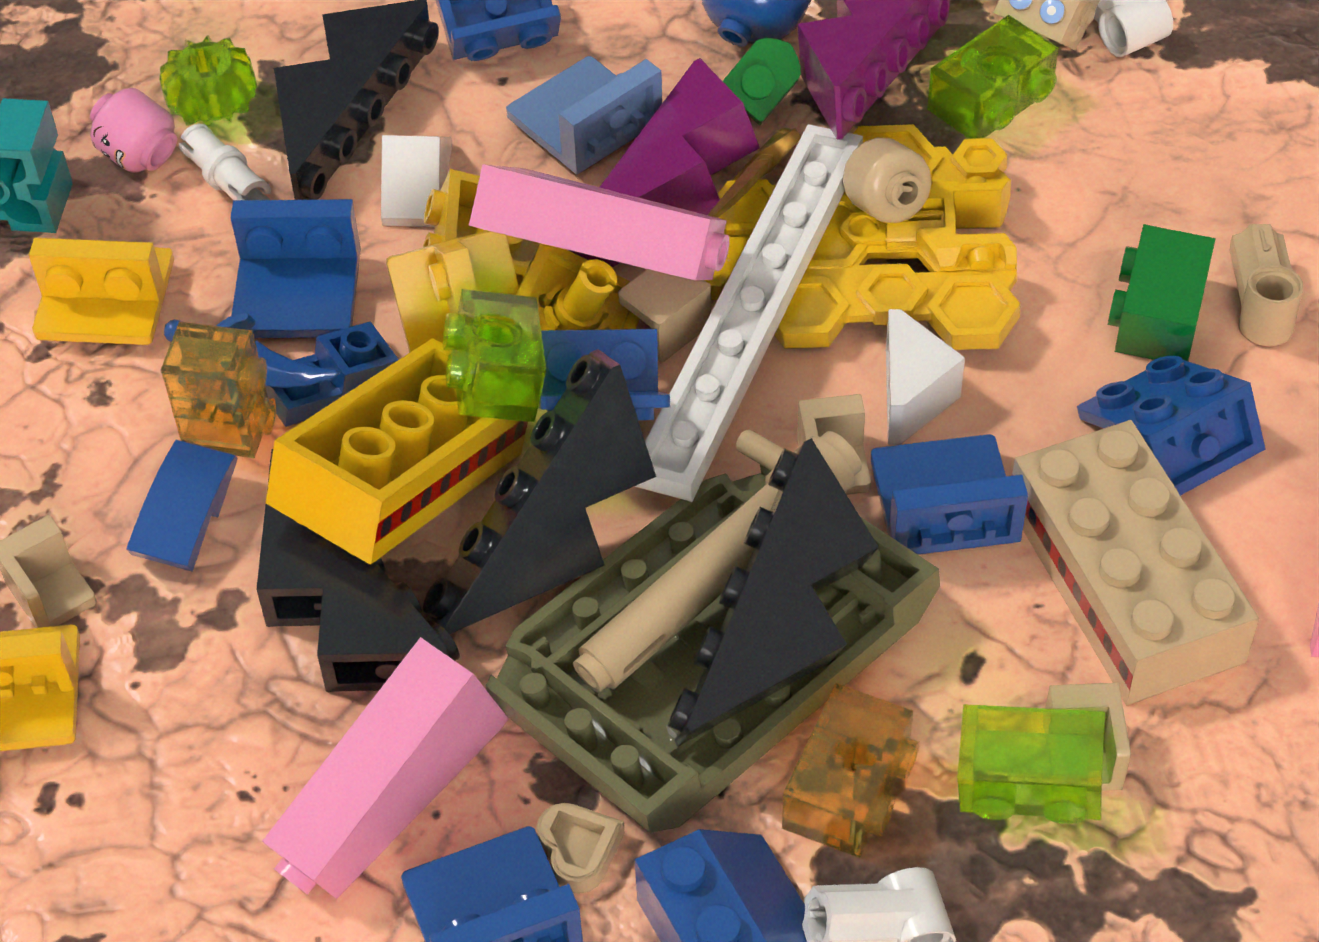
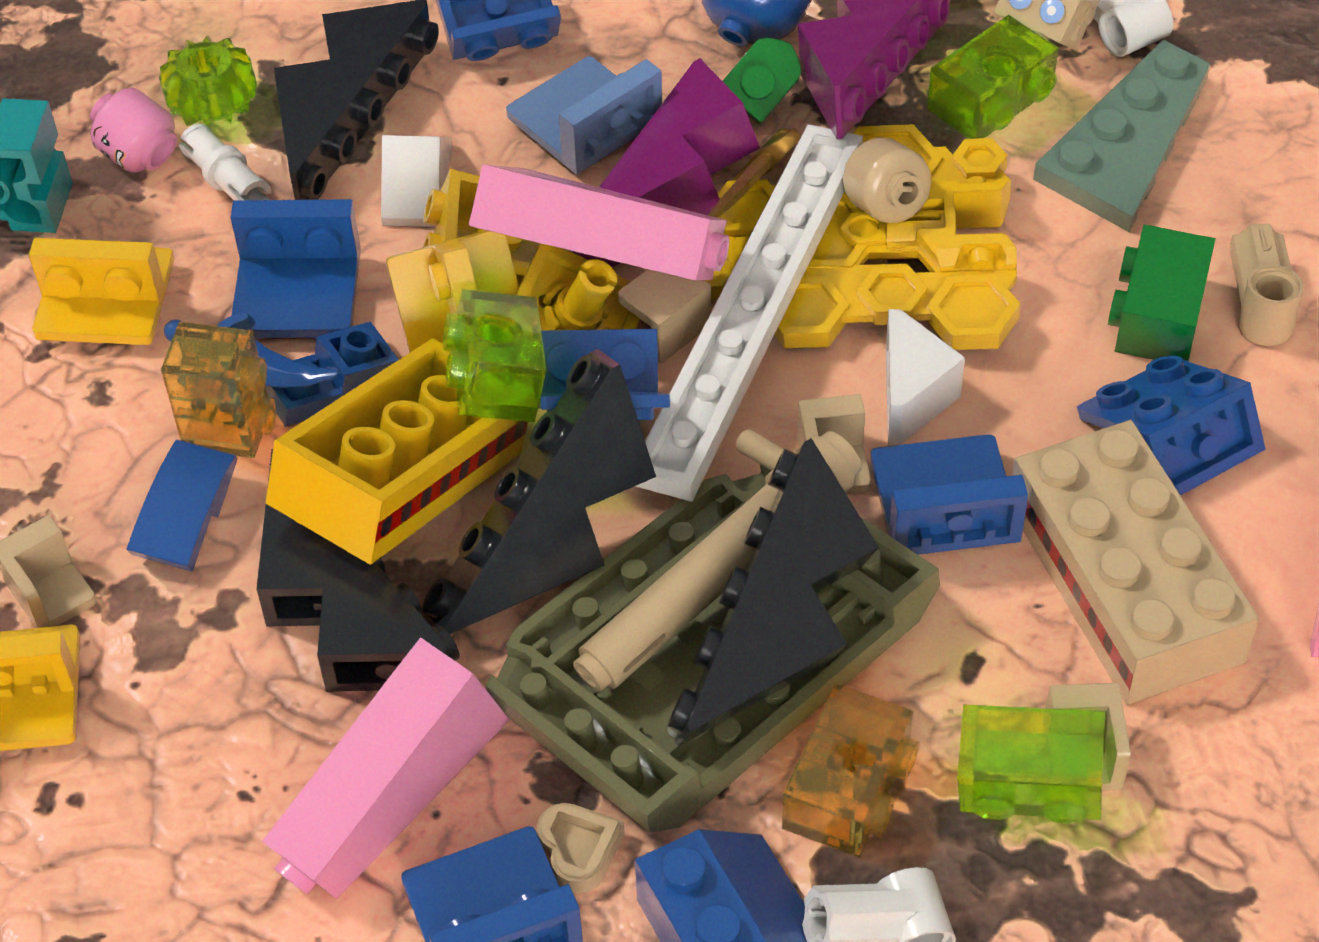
none -> sand green wing [1033,40,1211,233]

